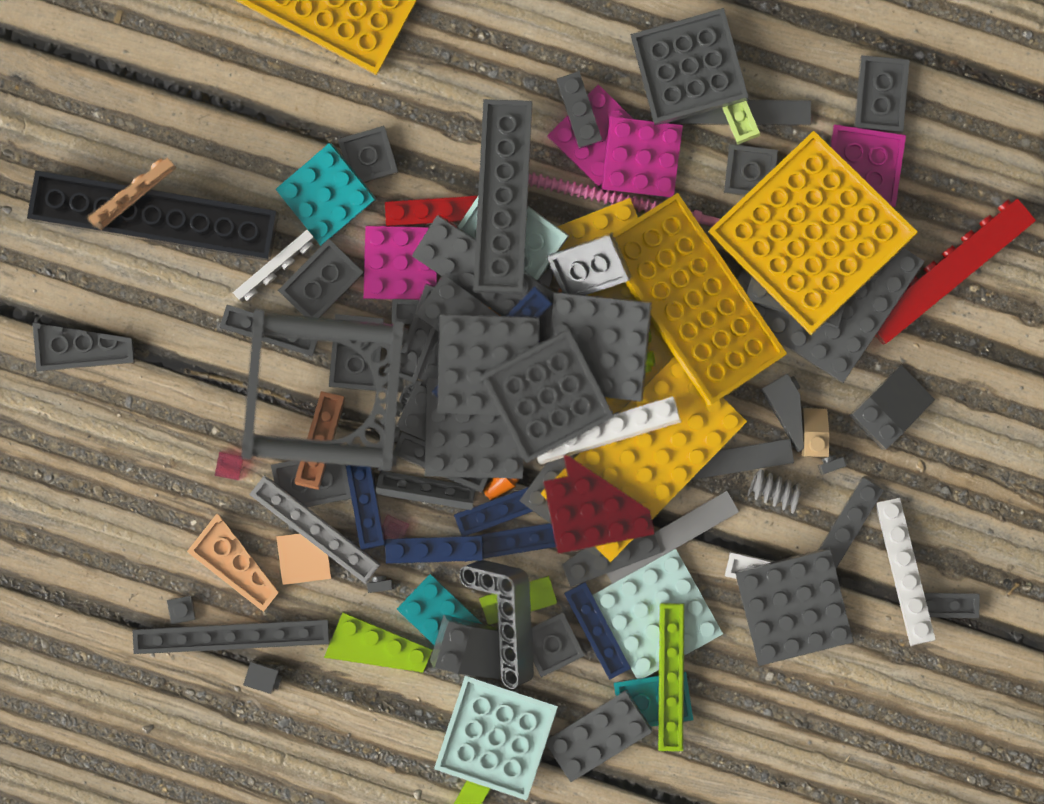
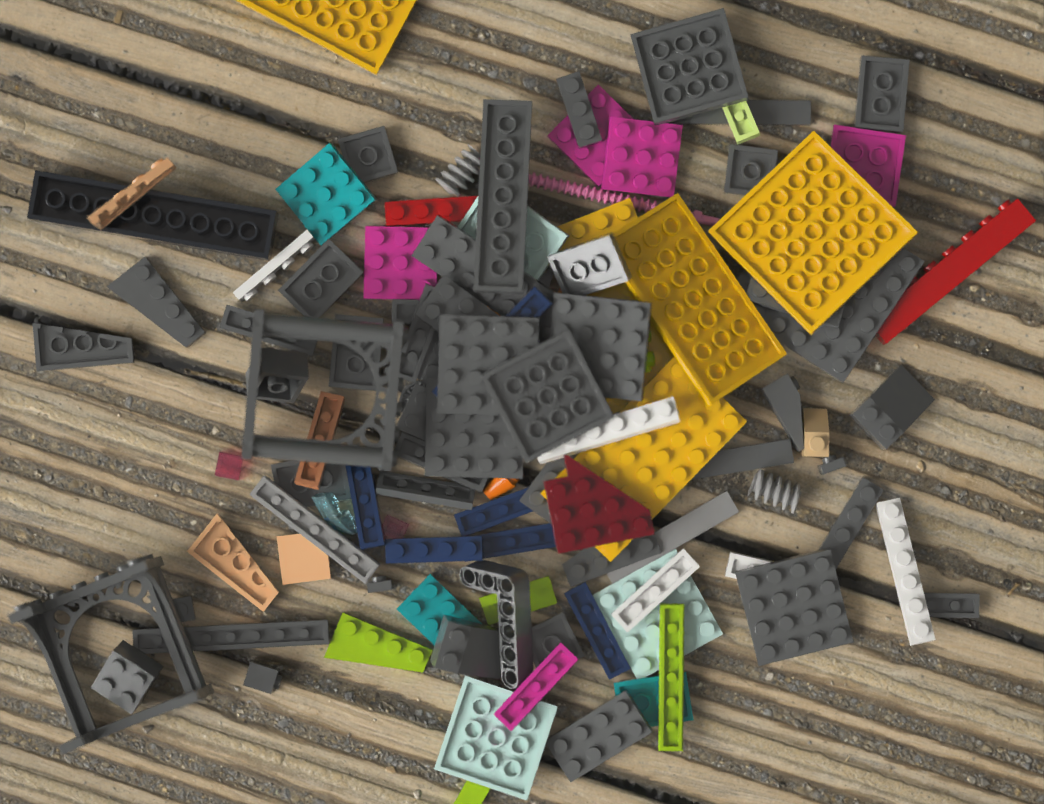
none -> dark grey arch [8,554,214,755]
none -> dark grey brick [91,640,164,714]
none -> dark grey wing [107,257,206,348]
none -> dark grey brick [246,347,309,403]
none -> clear light blue slope [312,492,357,534]
none -> light grey piece [435,144,480,197]
none -> dark pink plate [493,643,579,732]
none -> white plate [611,548,700,633]

